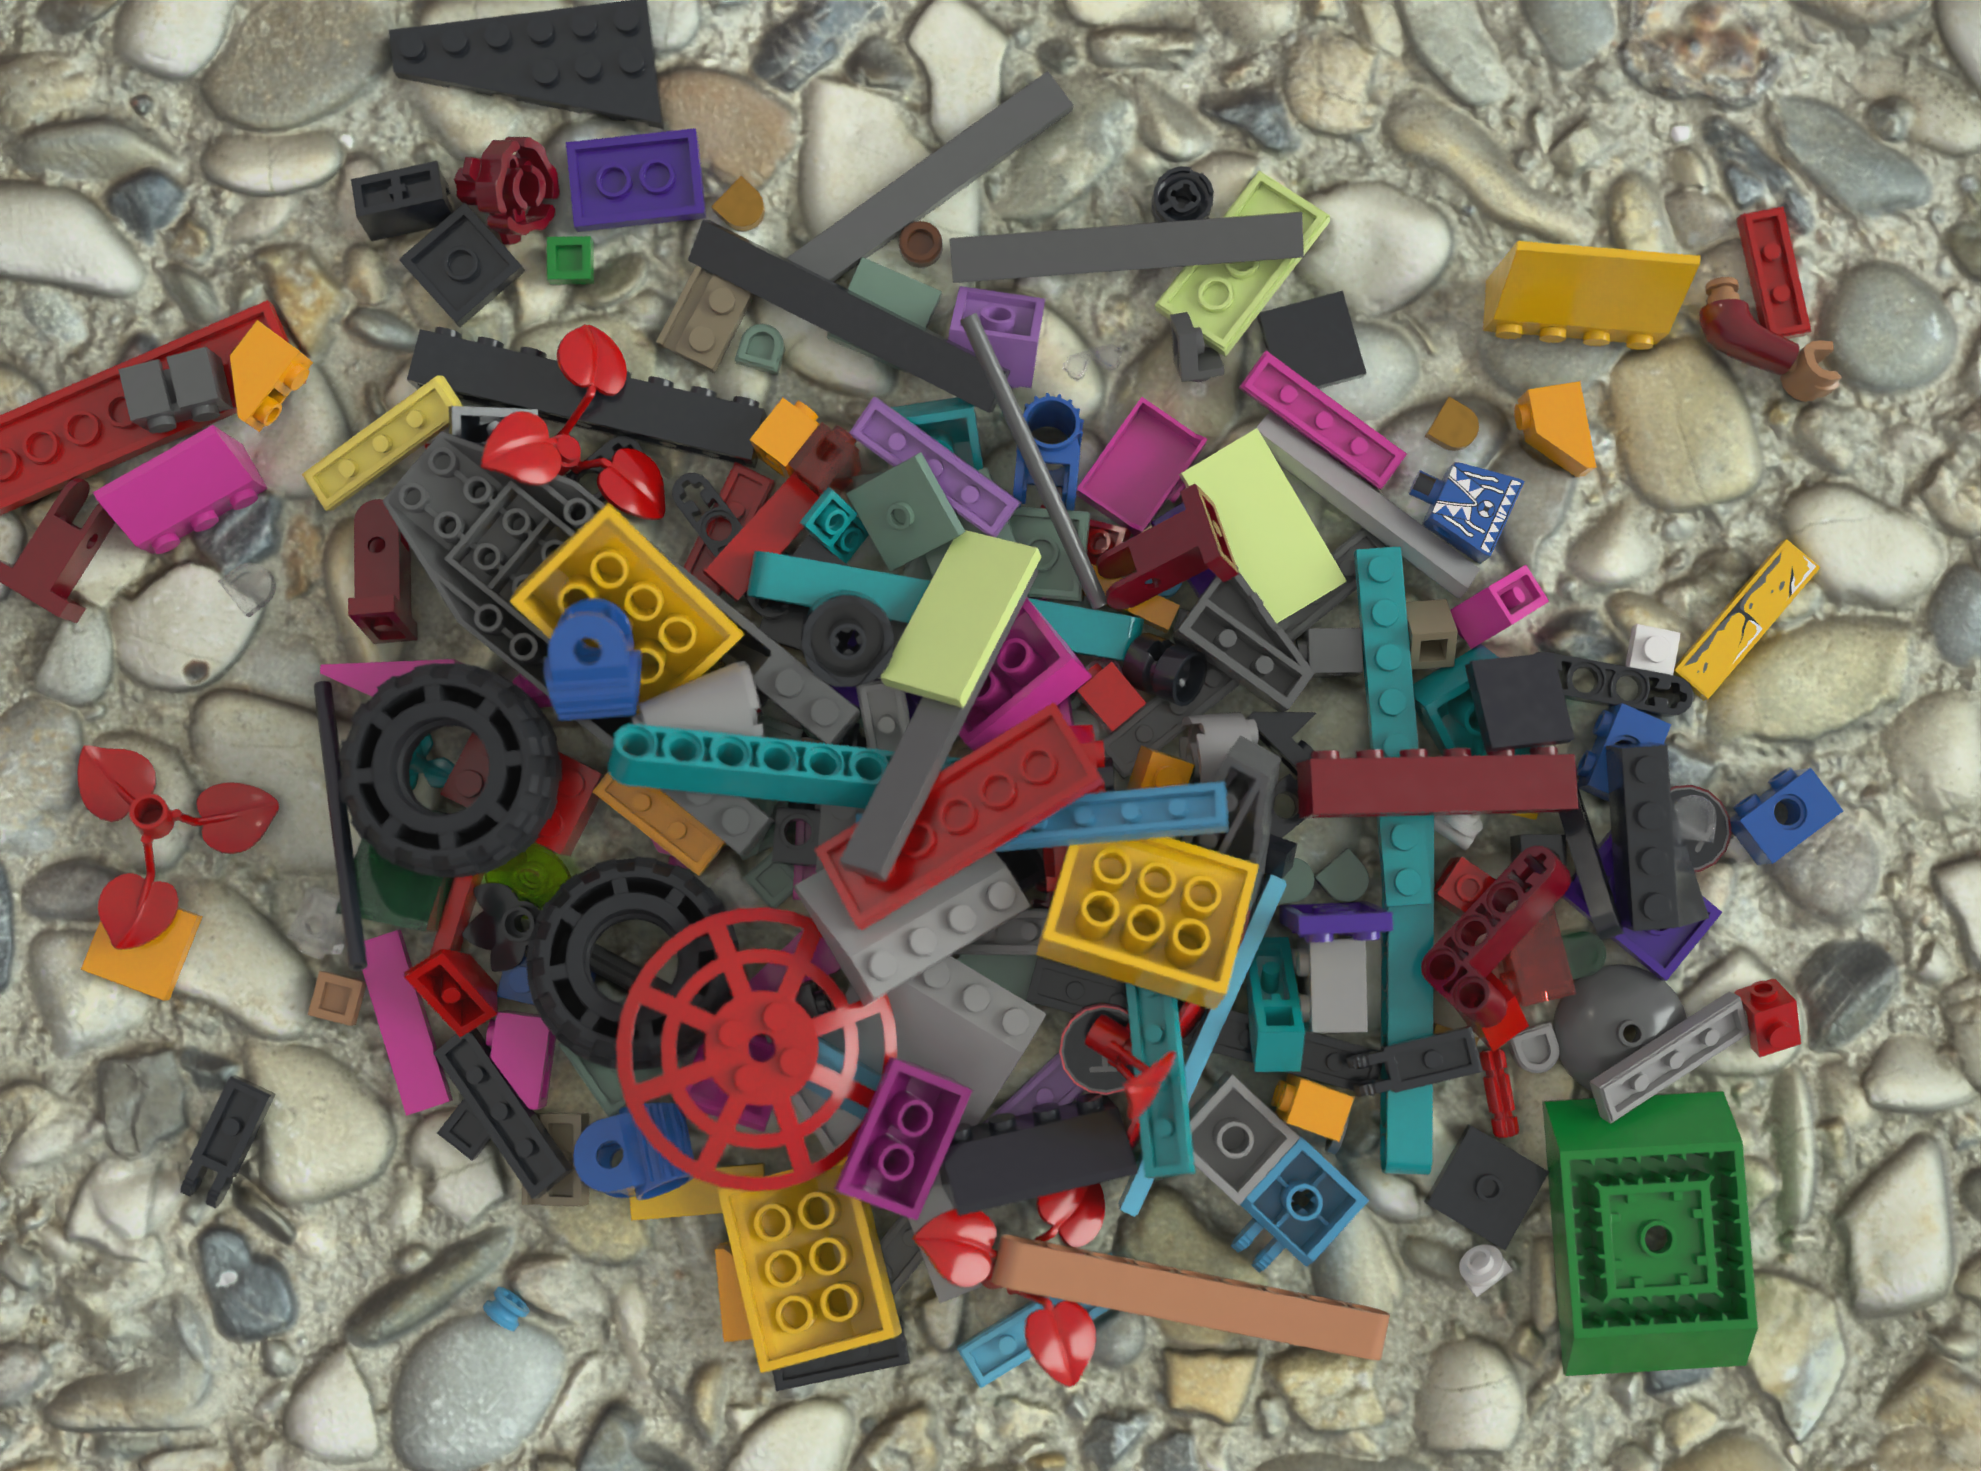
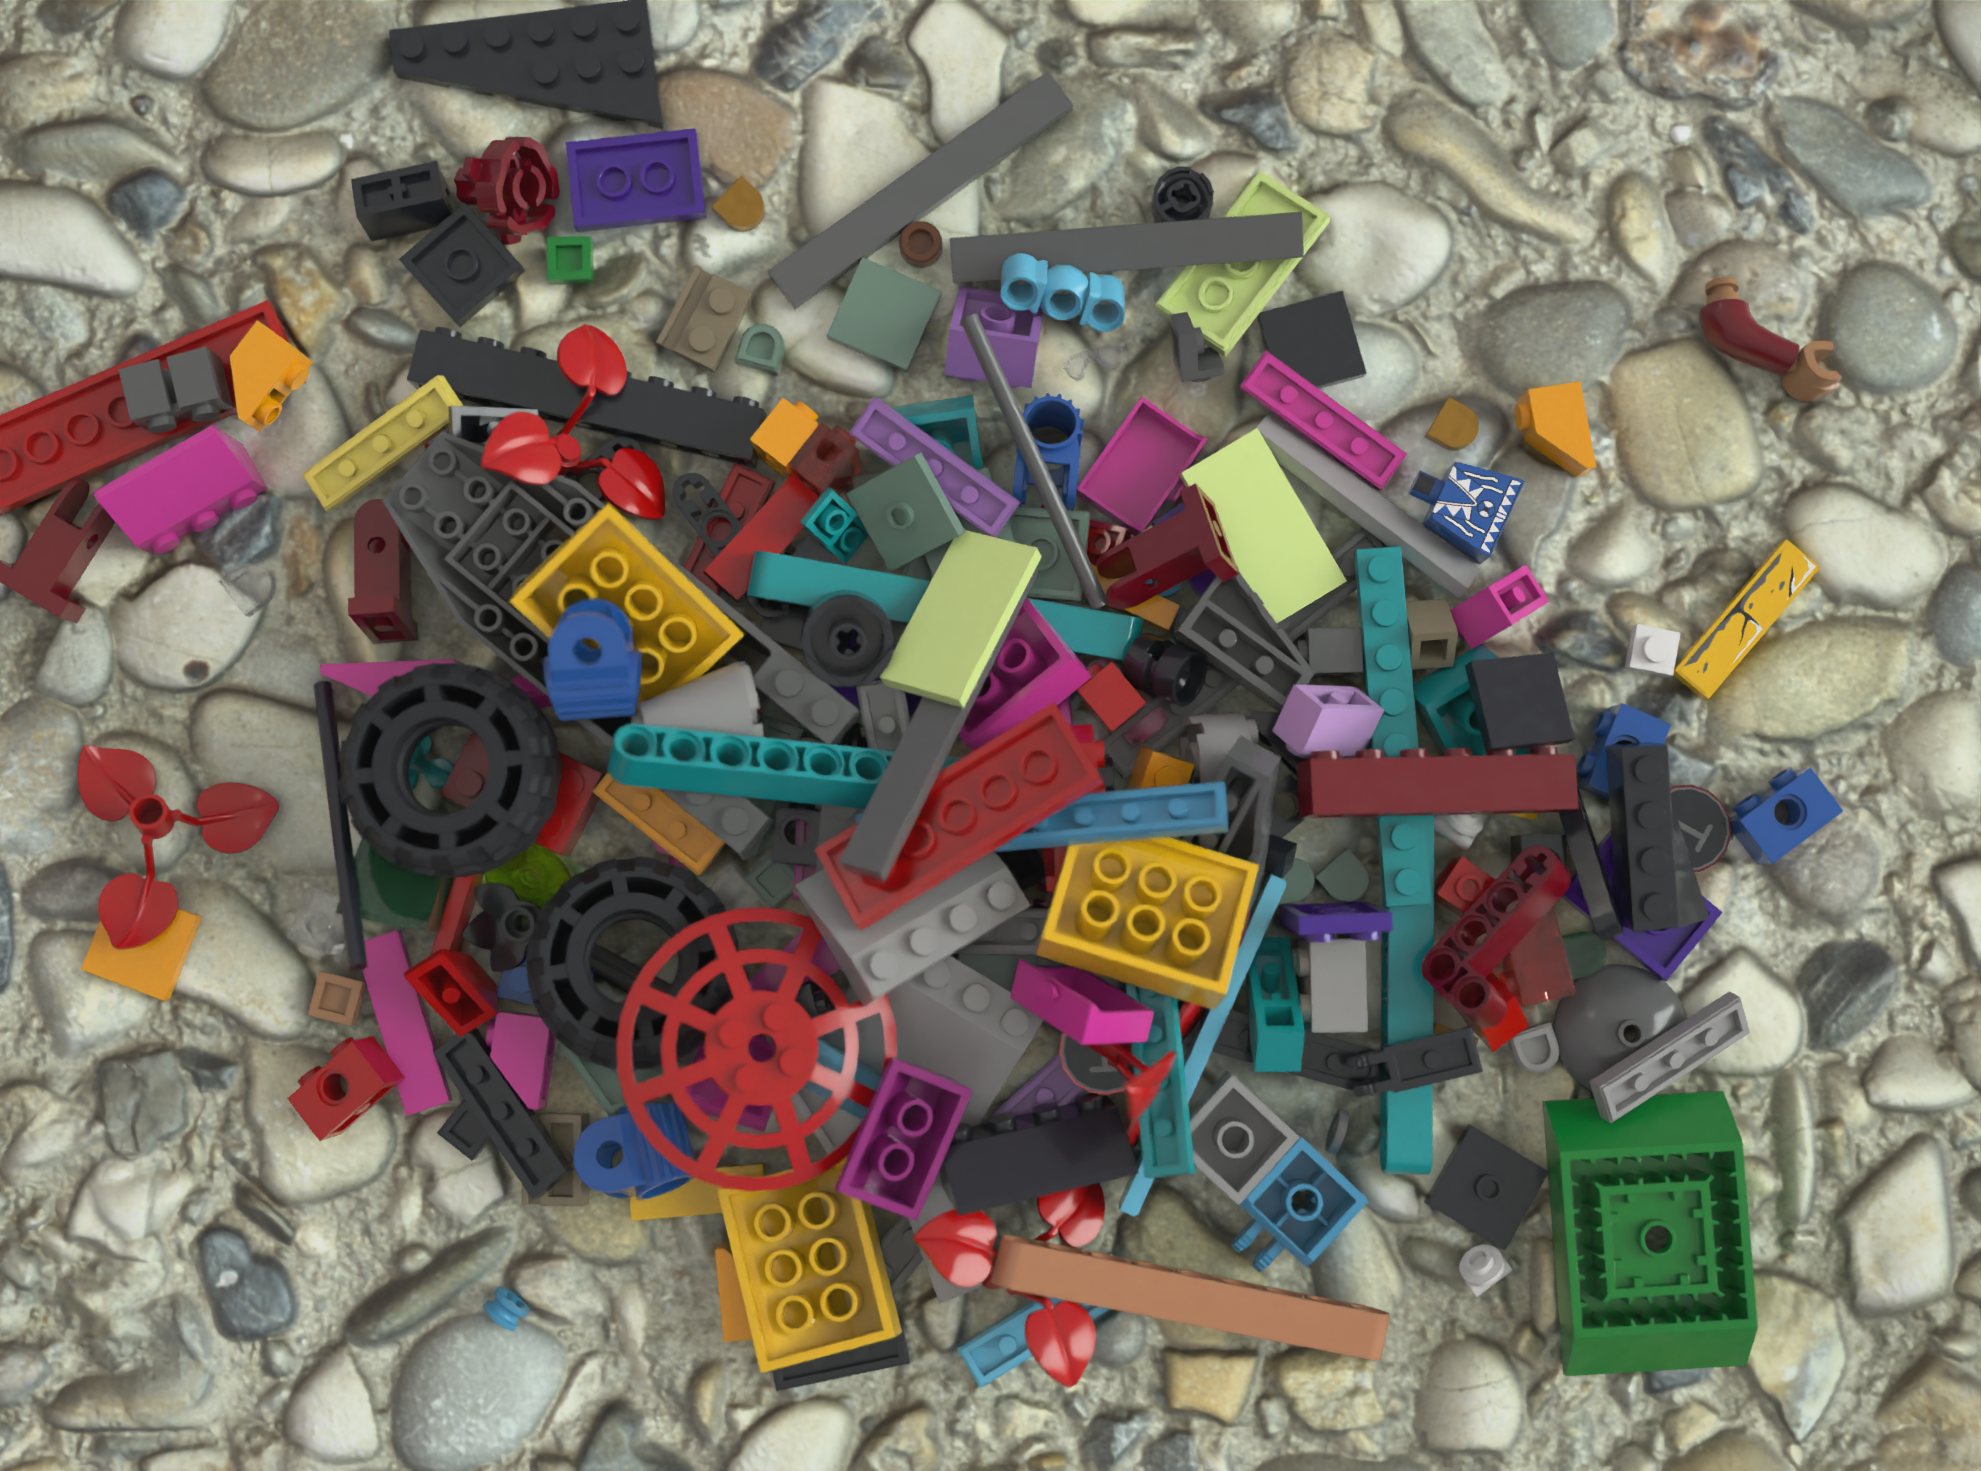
black hinge [180,1075,276,1209] -> none
black tile [688,220,1010,413] -> none
light orange brick [1271,1073,1354,1141] -> none
red axle [1479,1049,1520,1138] -> none
yellow slope [1483,241,1700,350] -> none
black beam [1532,652,1694,717] -> none
clear tile [1673,795,1717,843] -> none
red bracket [1734,979,1801,1058] -> none
red tile [1736,206,1812,339] -> none
none -> red brick [287,1036,405,1141]
none -> medium azure piece [1000,253,1125,332]
none -> dark pink container [1010,959,1154,1045]
none -> clear pink tile [1124,706,1170,747]
none -> lavender brick [1272,684,1384,758]

